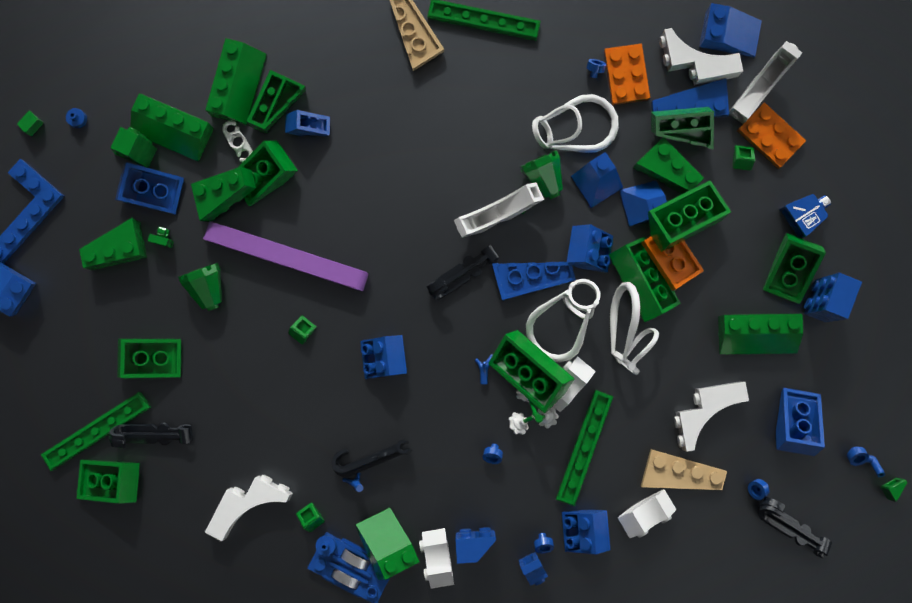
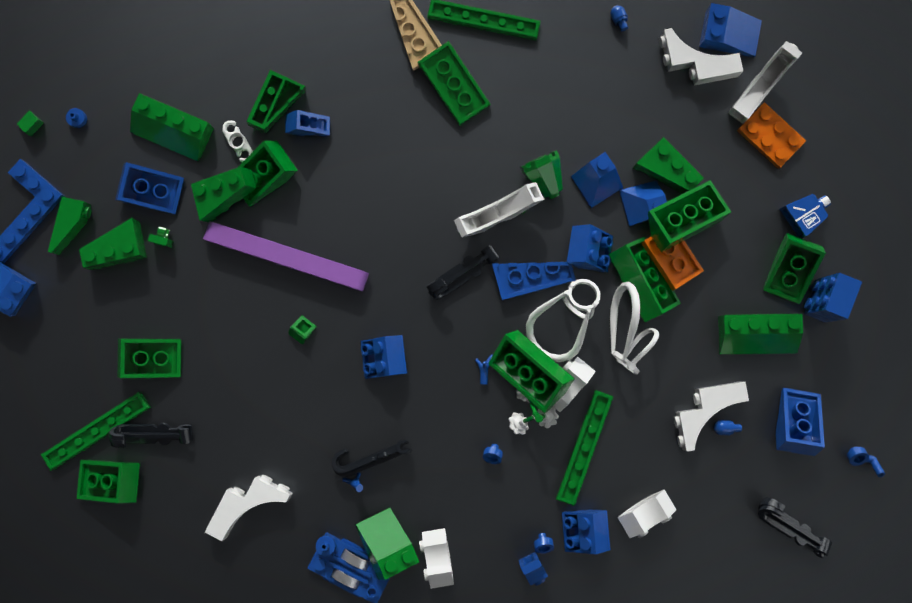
green wedge [110,127,157,168] -> none
green cone [178,263,222,311] -> none
green slope [205,38,267,125] -> none
green slope [296,502,325,532] -> none
blue slope [455,527,496,564] -> none
white animal [532,94,619,153] -> none
blue tile [586,59,607,78] -> none
orange plate [604,43,650,105] -> none
tan wing [641,449,727,490] -> none
blue wing [651,78,729,117] -> none
green wedge [651,107,714,150] -> none
green slope [733,145,755,170] -> none
blue tile [748,479,769,500] -> none
green slope [881,478,908,502] -> none
none -> green slope [48,197,92,255]
none -> green tile [417,41,491,126]
none -> blue cylinder [610,5,628,31]
none -> blue cylinder [714,420,742,436]

